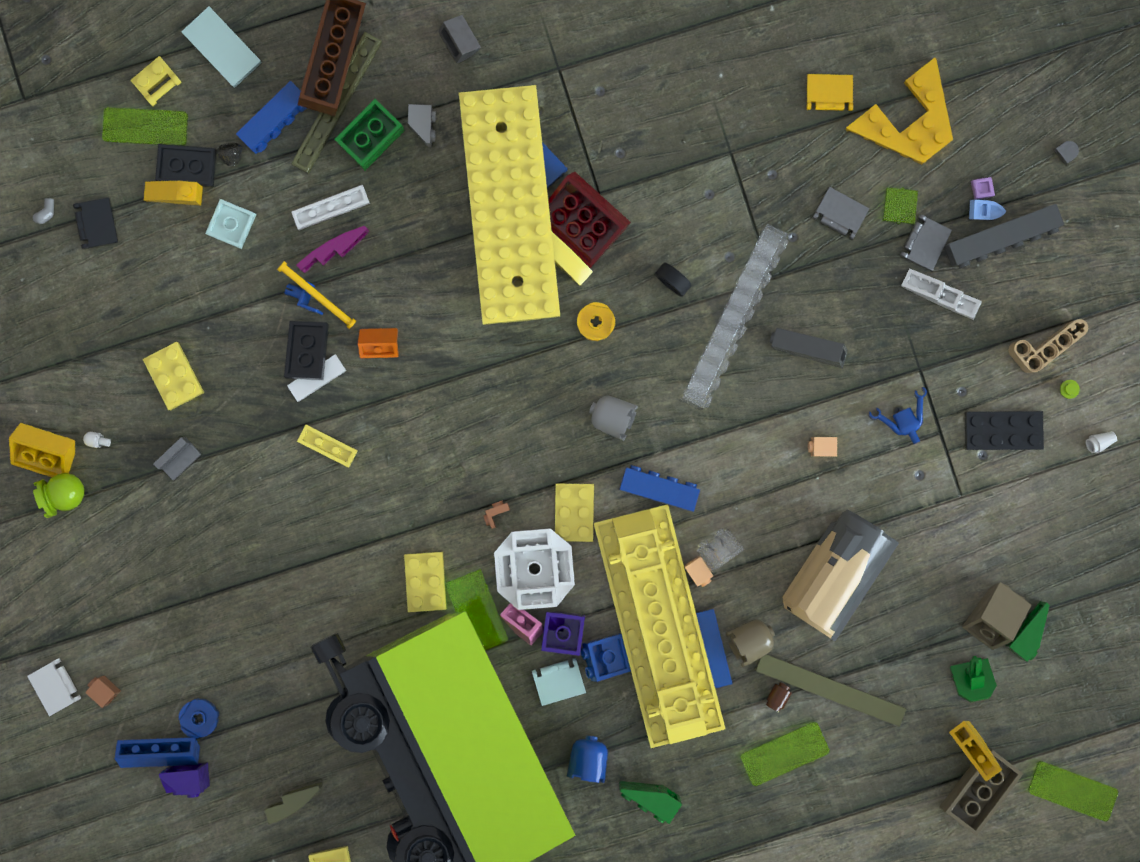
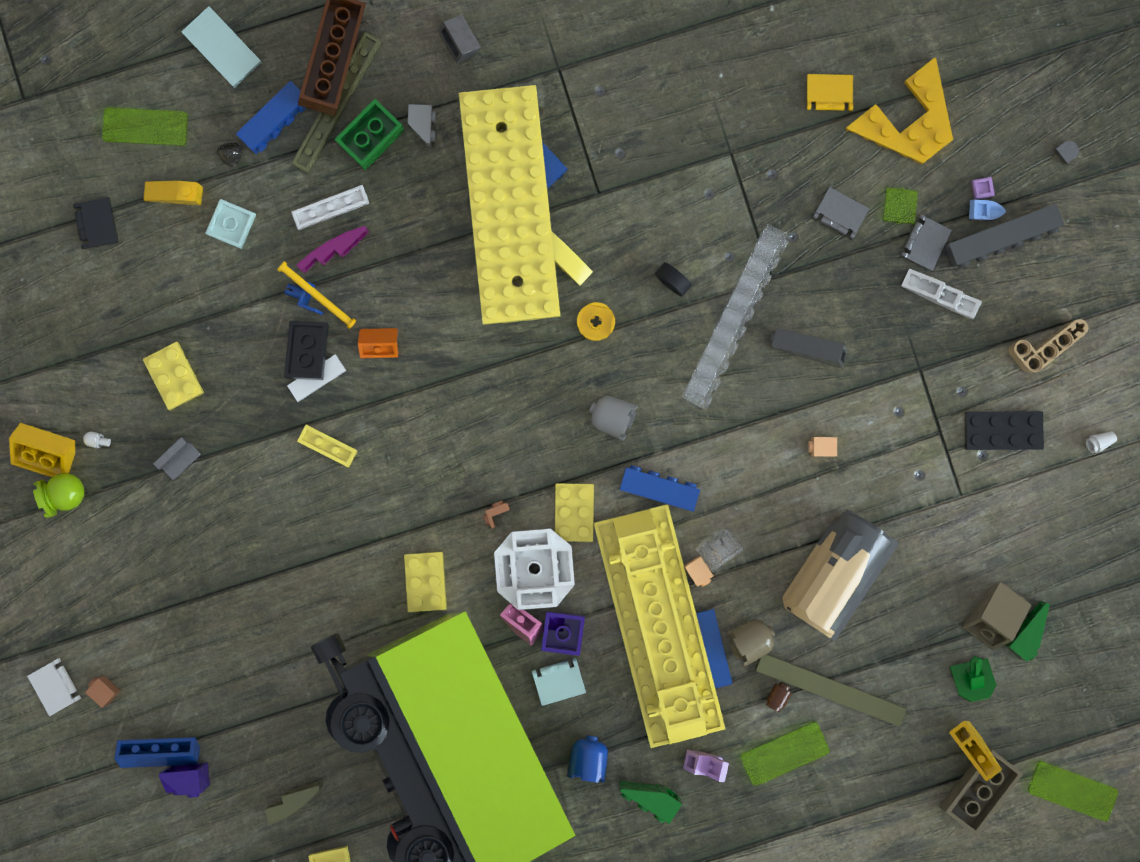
light grey arm [33,198,54,224] -> none
light yellow plate [131,56,182,106] -> none
black tile [155,144,217,187] -> none
blue plate [179,698,219,738] -> none
clear neon green plate [445,569,509,650] -> none
dark red slope [548,172,631,268] -> none
blue plate [580,634,631,682] -> none
blue piece [869,387,927,445] -> none
lime plate [1060,380,1080,399] -> none
none -> lavender brick [683,750,729,782]

